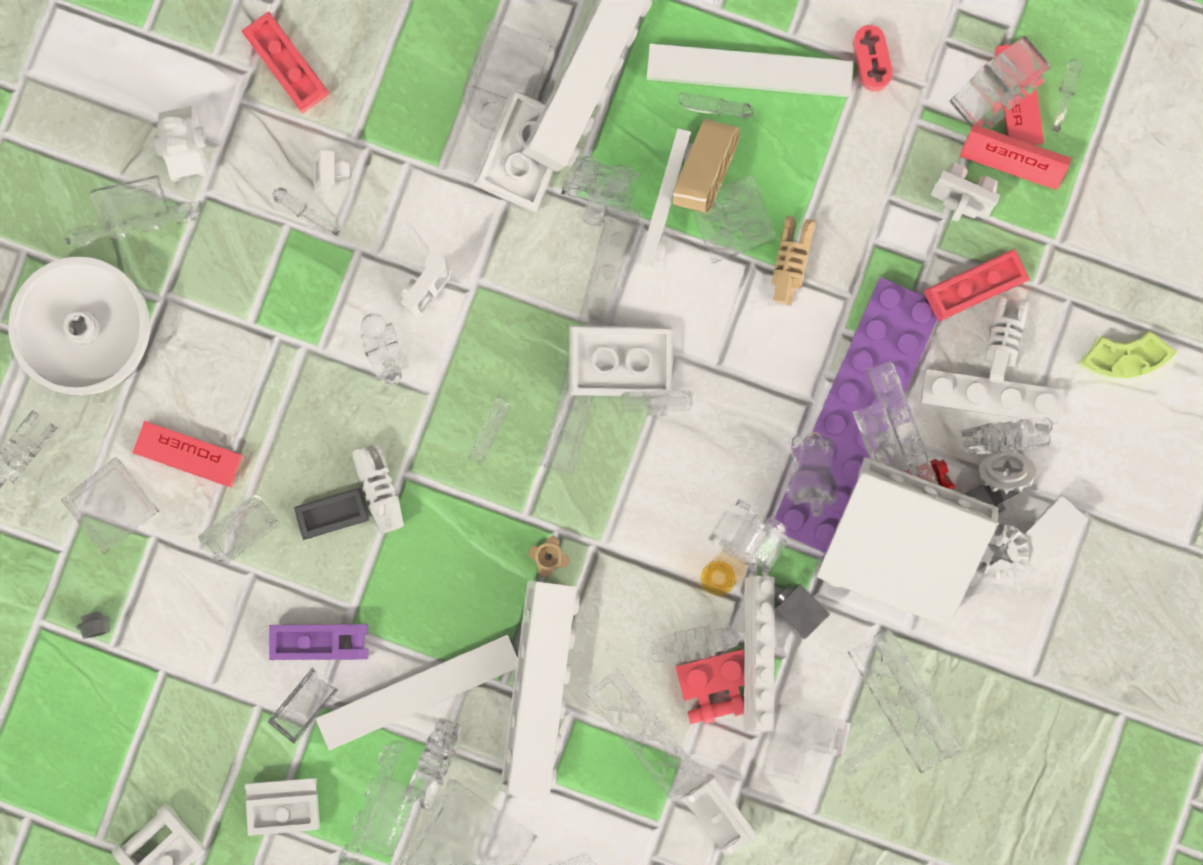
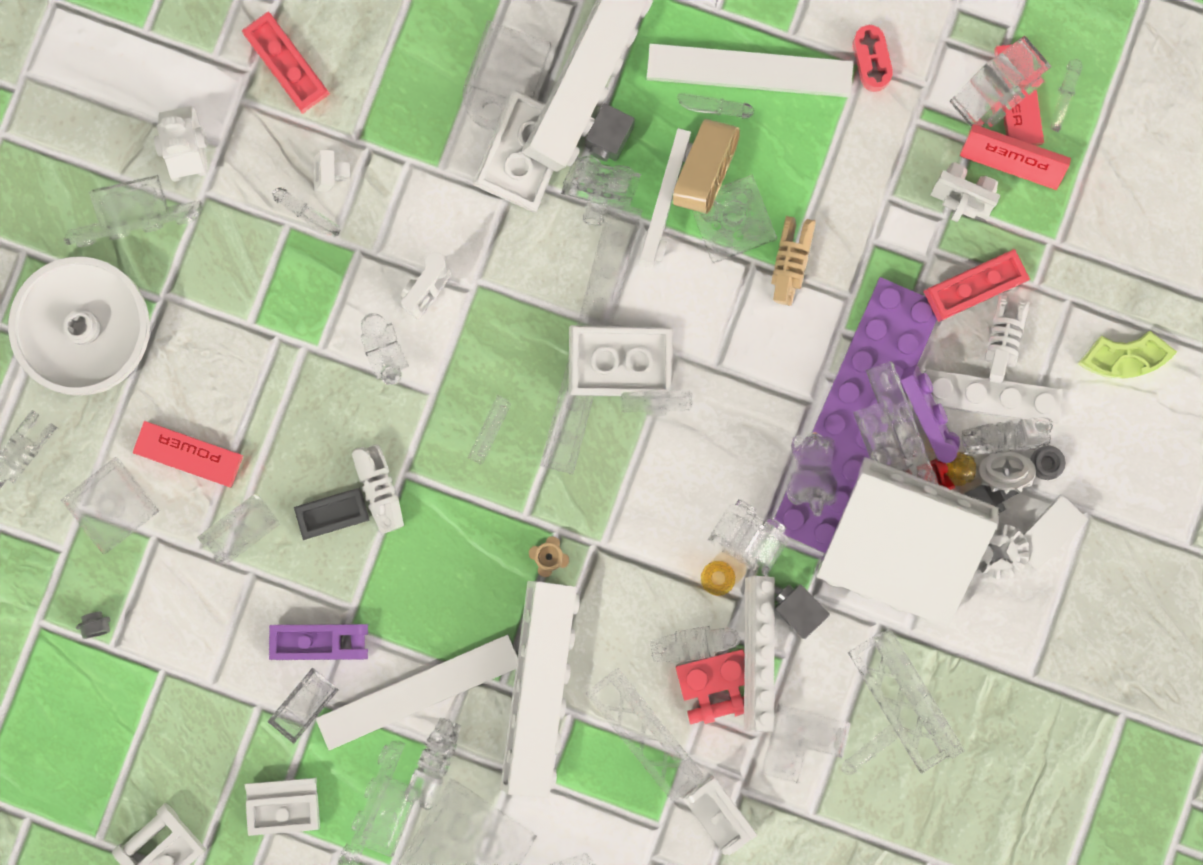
none -> flat silver brick [585,103,635,162]
none -> medium lavender plate [900,365,960,463]
none -> clear yellow plate [947,451,976,486]
none -> flat silver plate [1030,445,1066,480]

